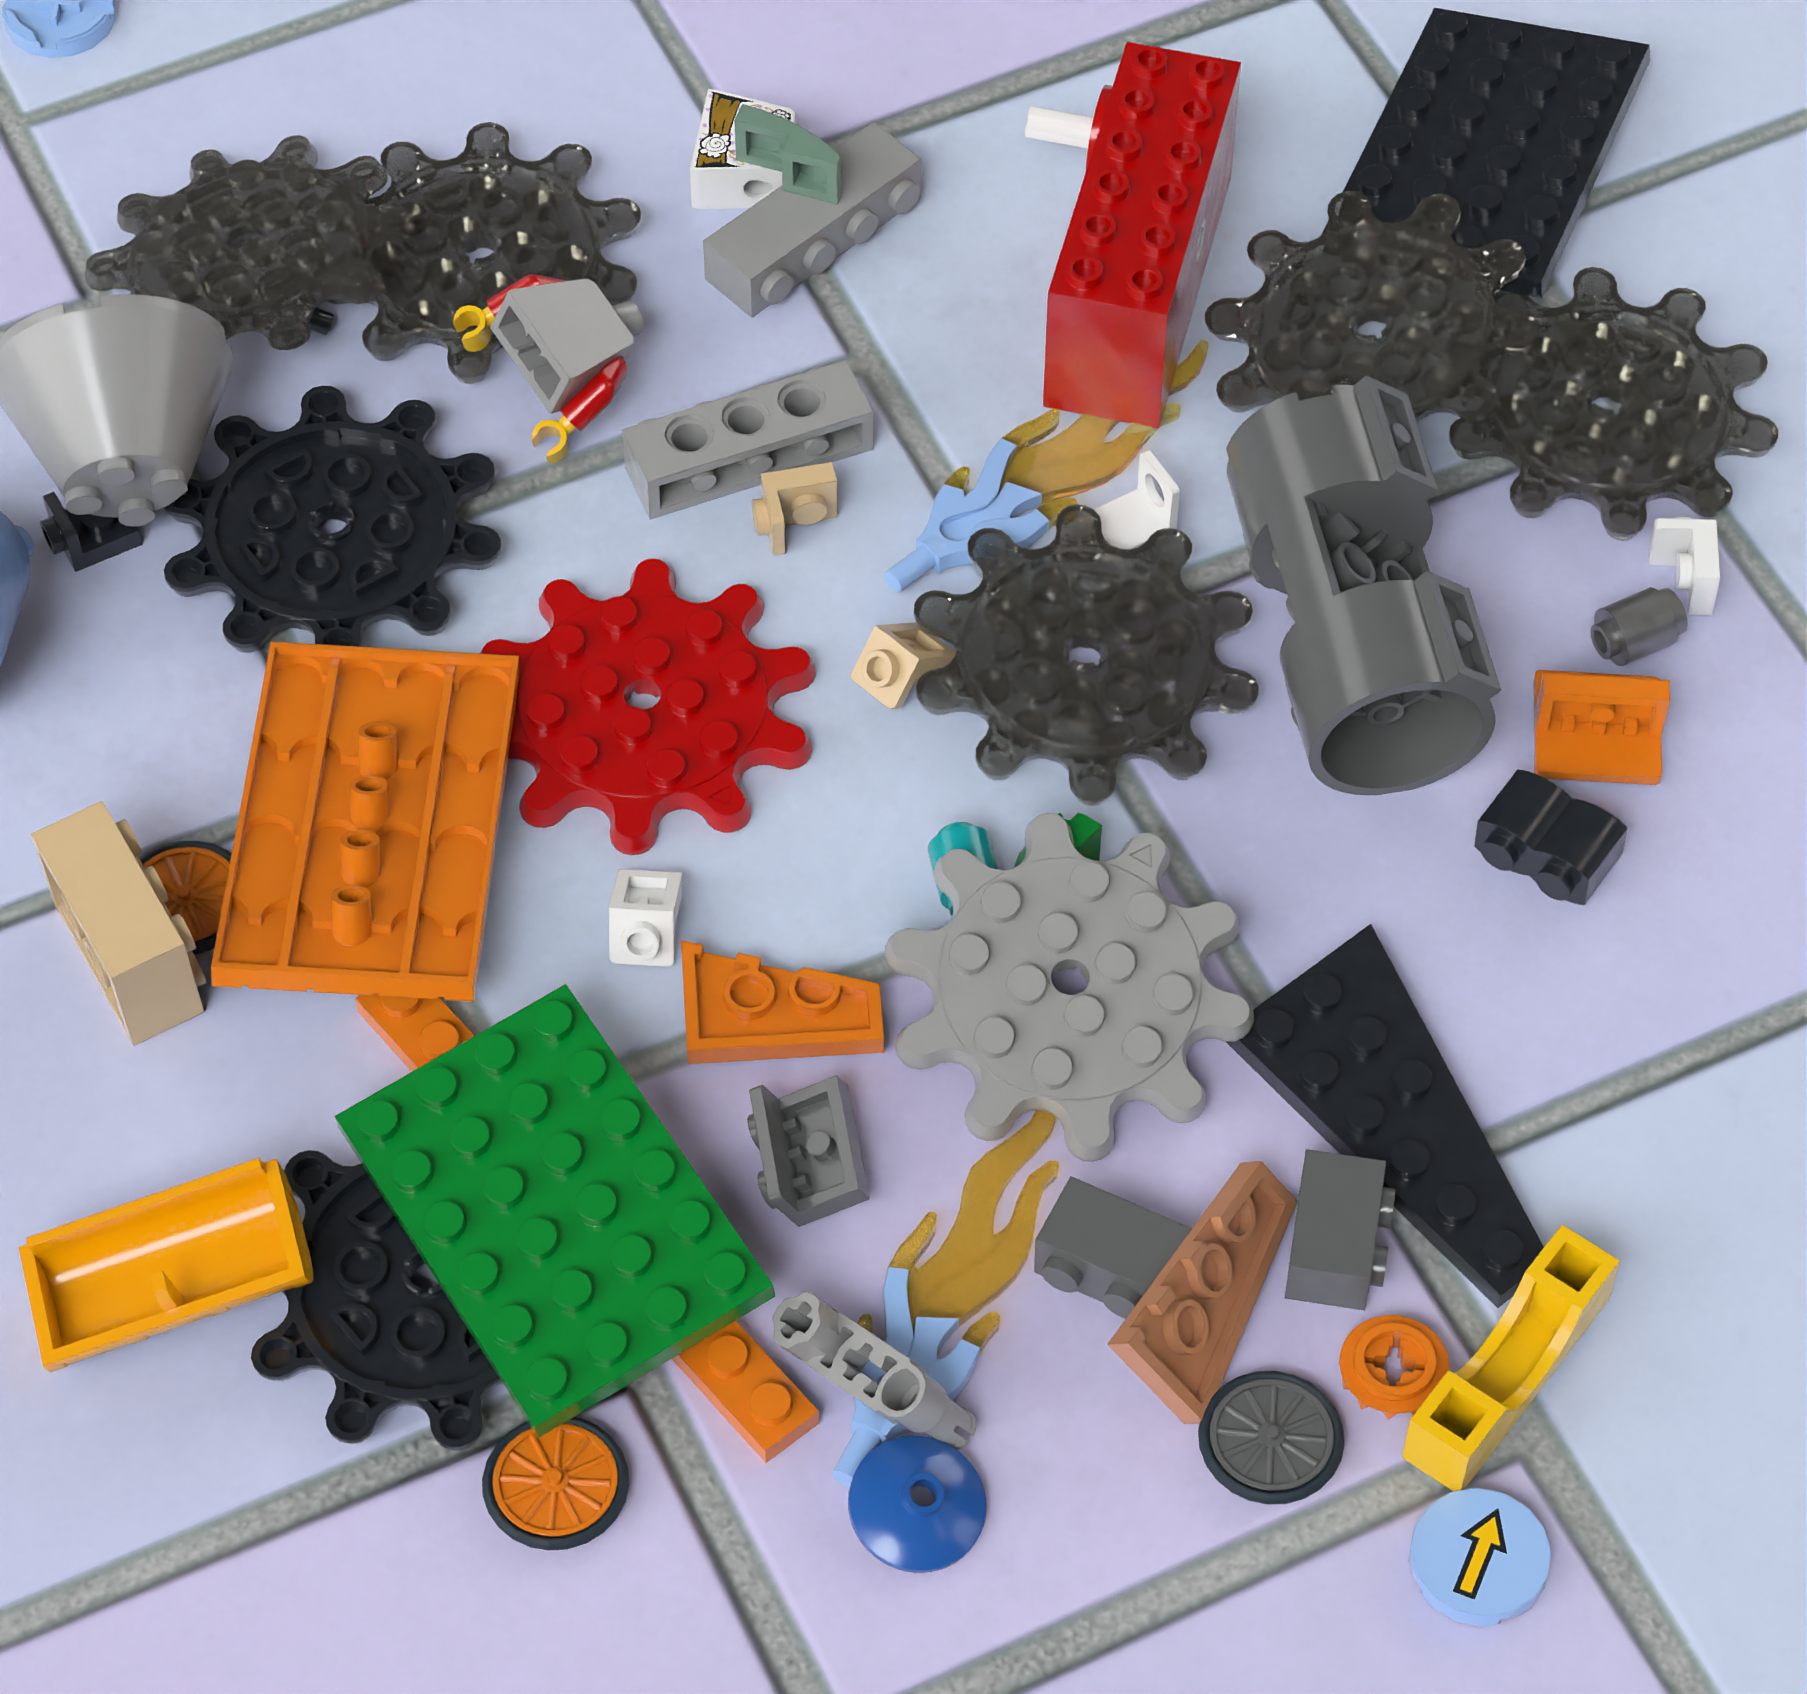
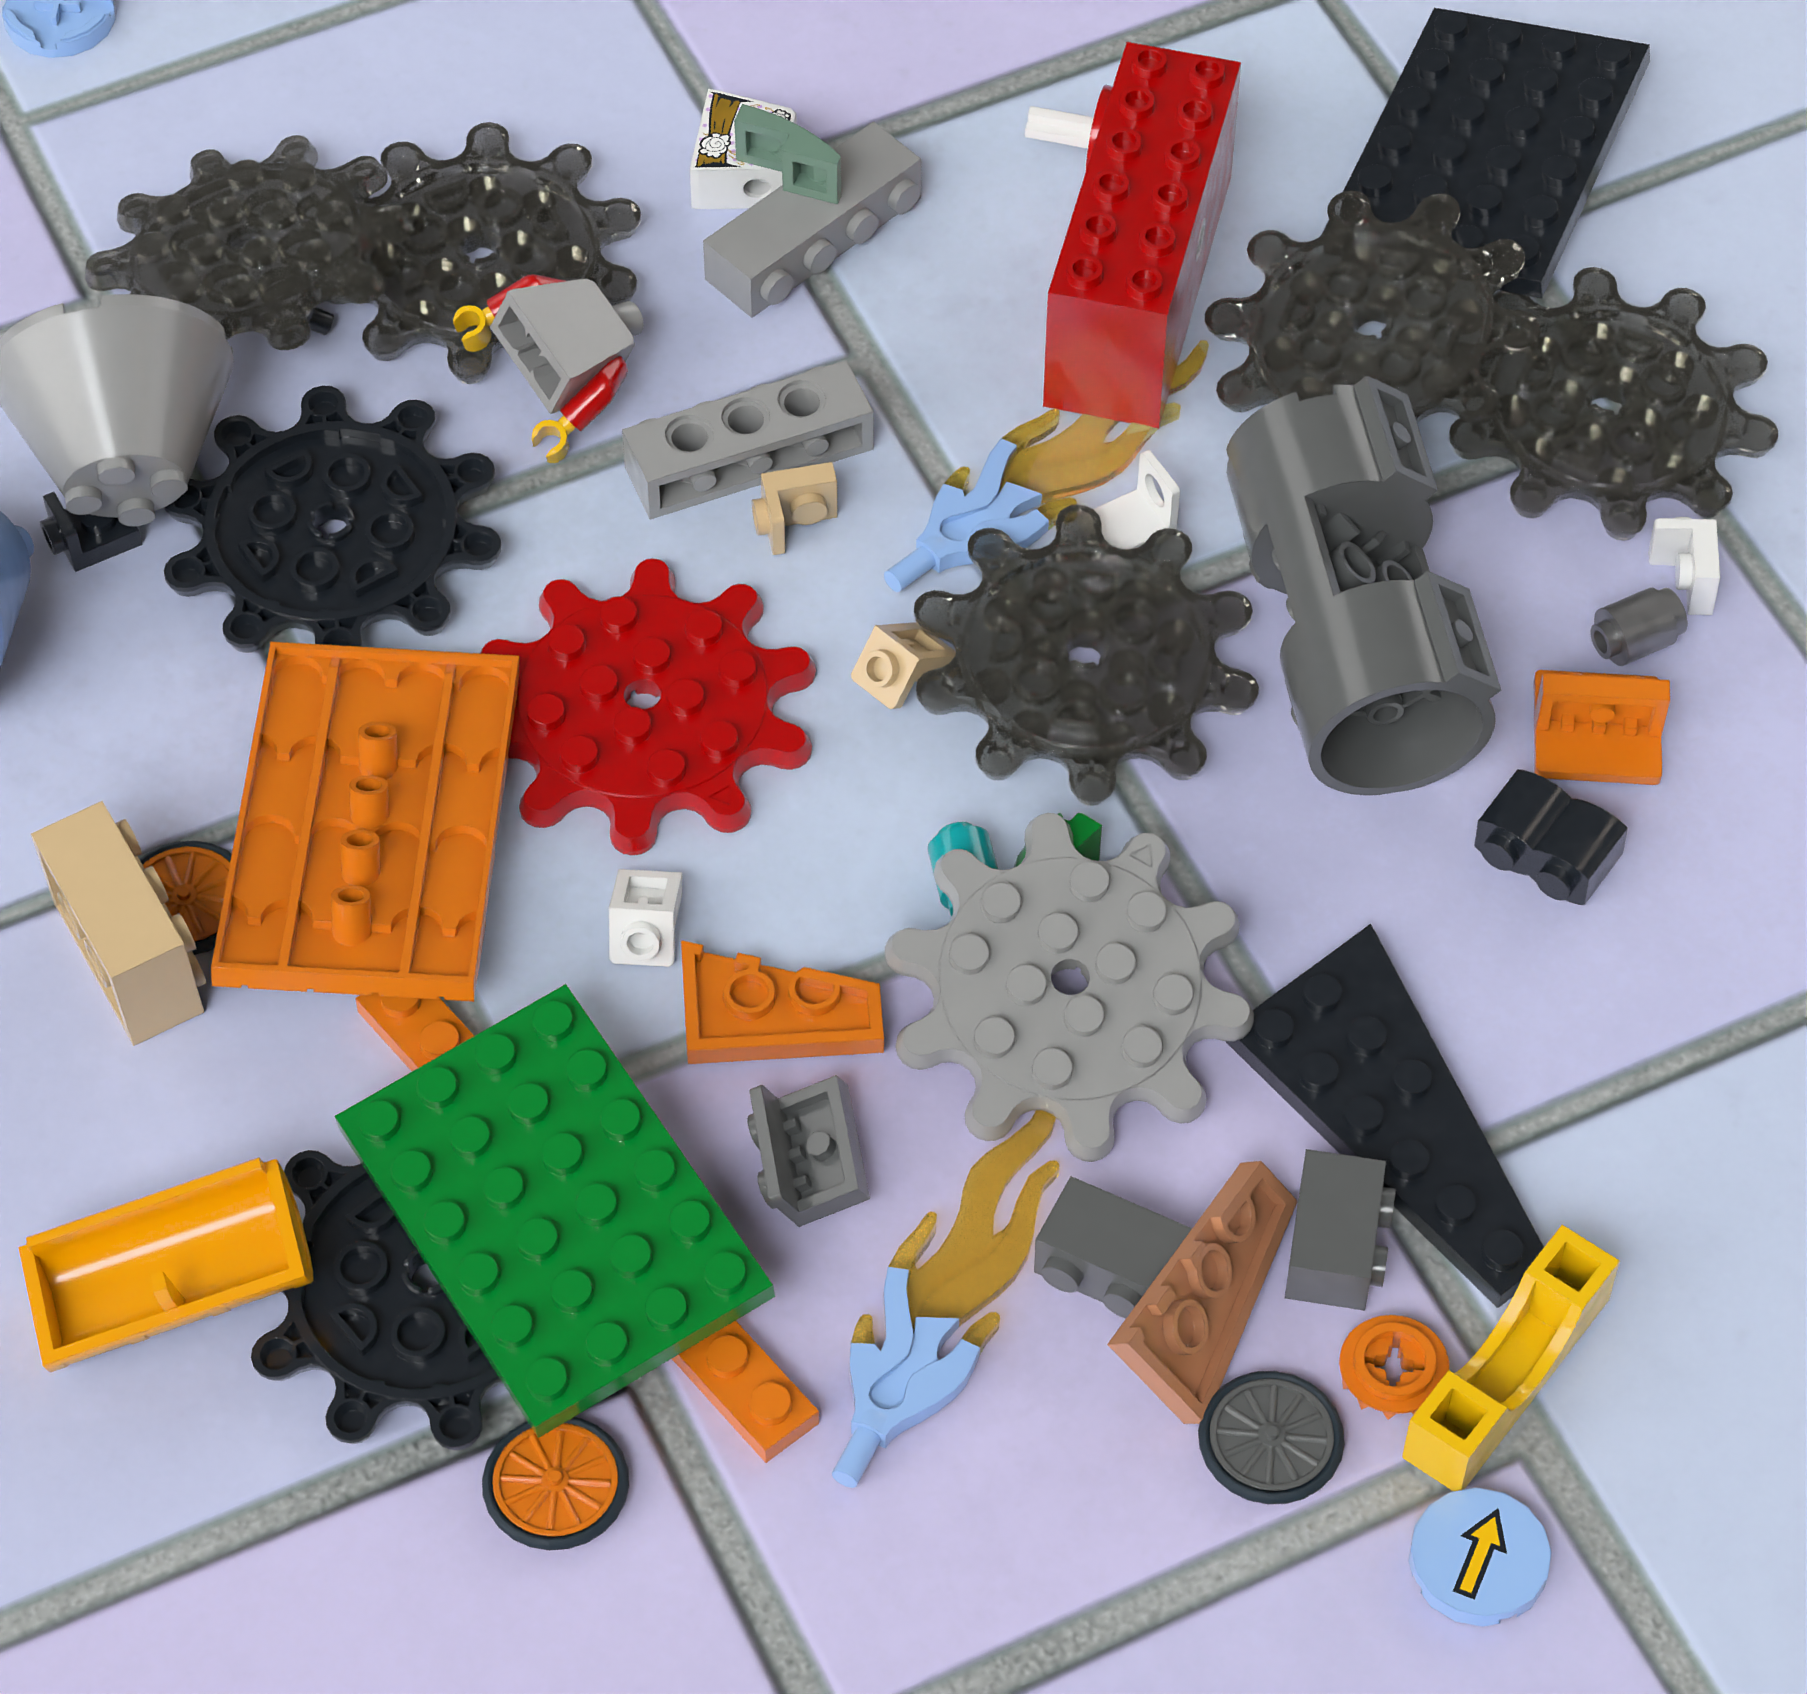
light grey beam [772,1291,977,1450] -> none
blue dish [848,1436,987,1573] -> none

